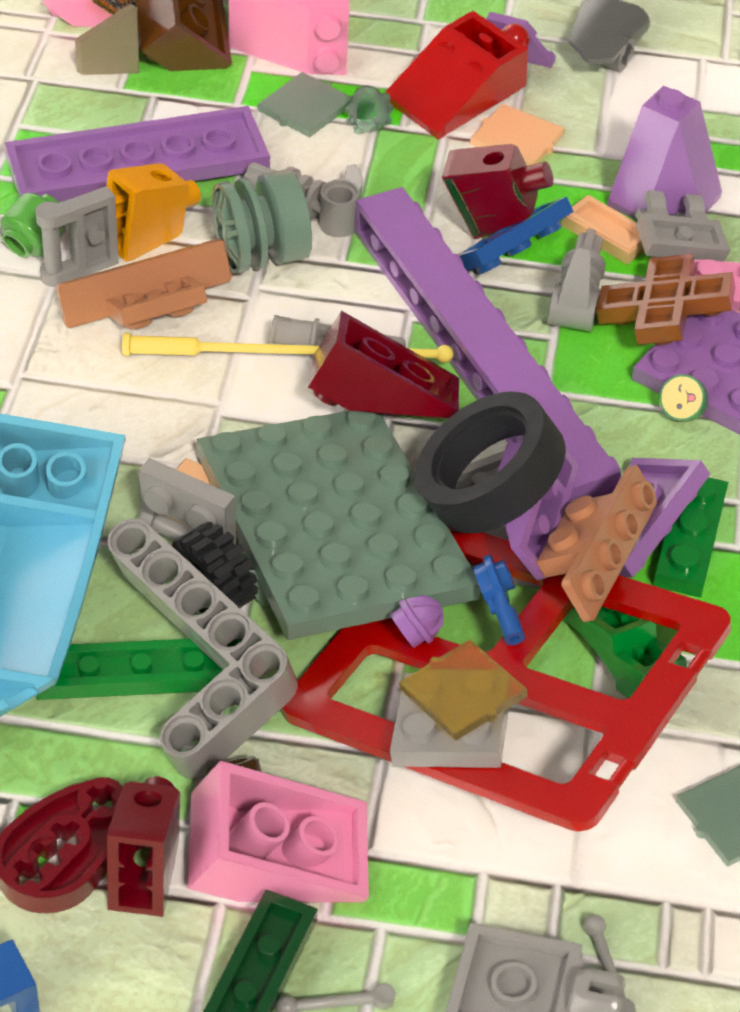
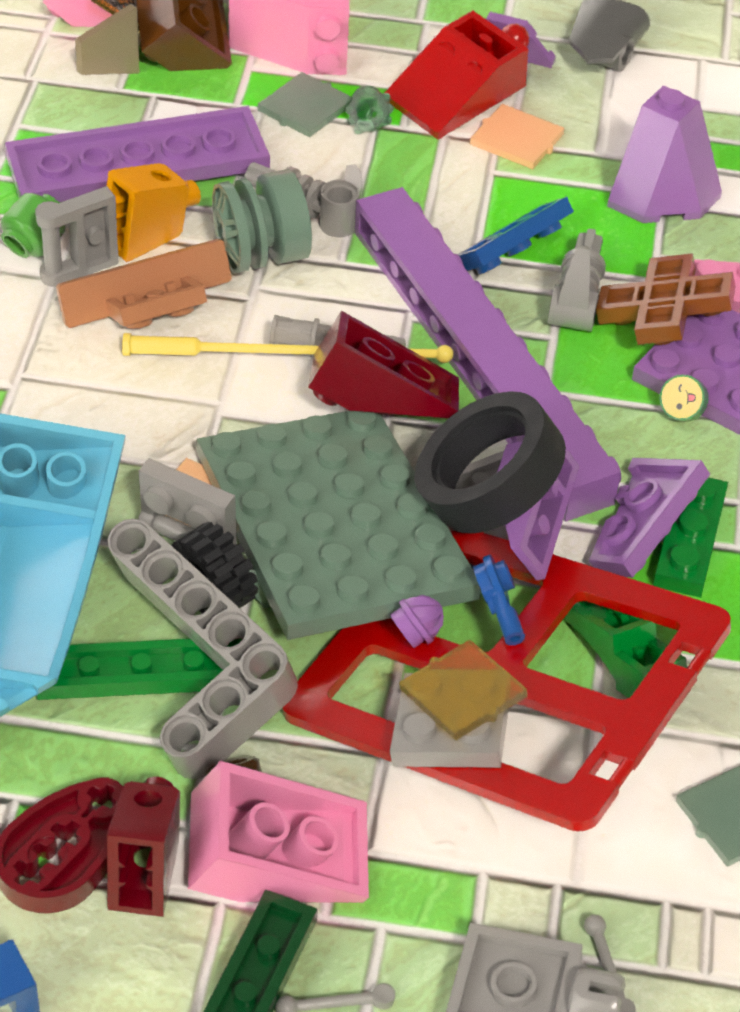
dark red torso [442,144,553,239] -> none
nougat bracket [536,465,657,622] -> none
light nougat tile [561,195,645,265] -> none
light grey plate [635,190,730,261] -> none

